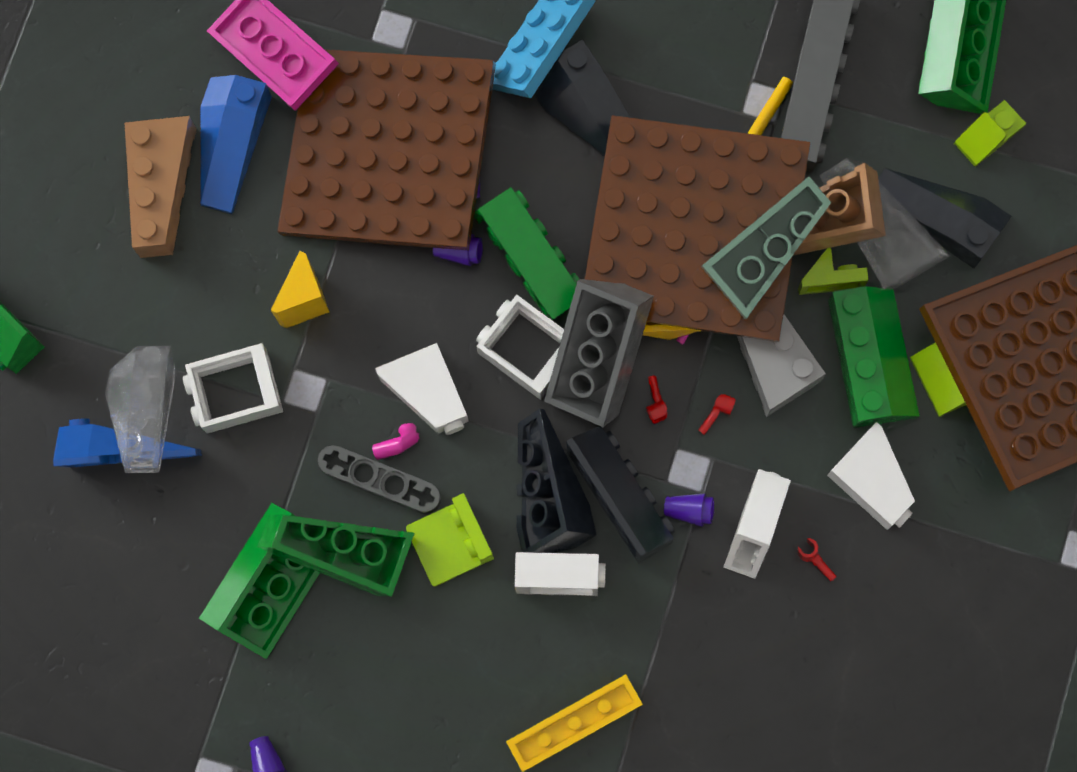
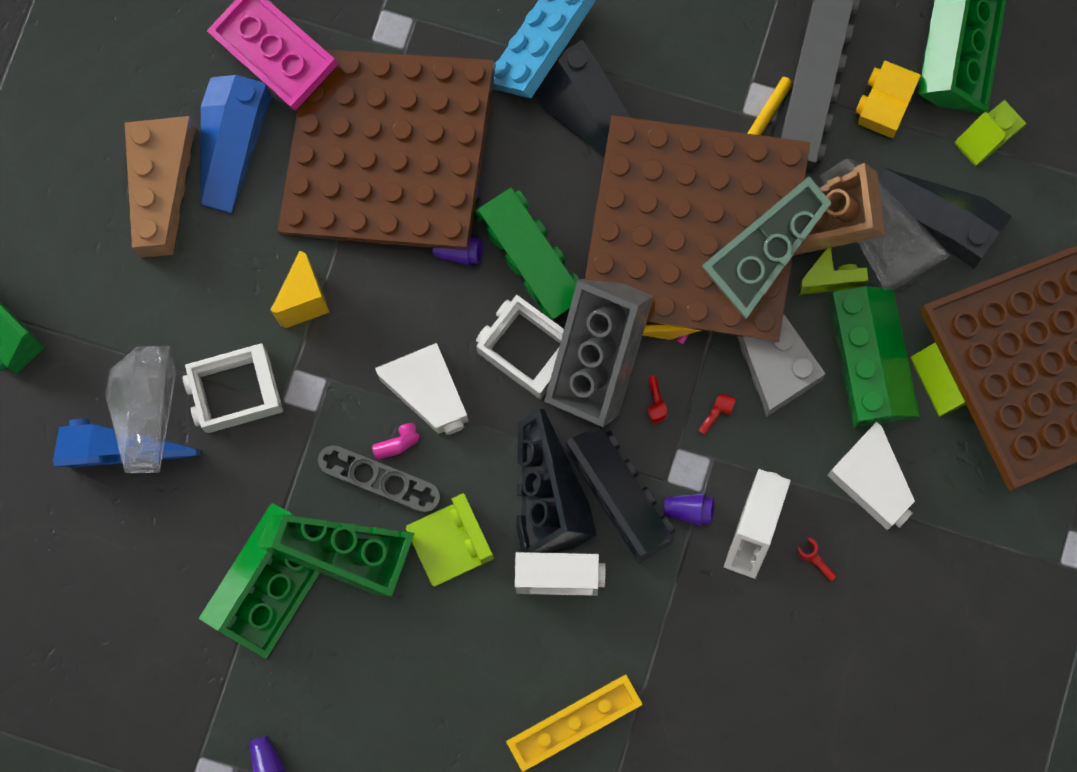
none -> yellow brick [855,61,921,139]

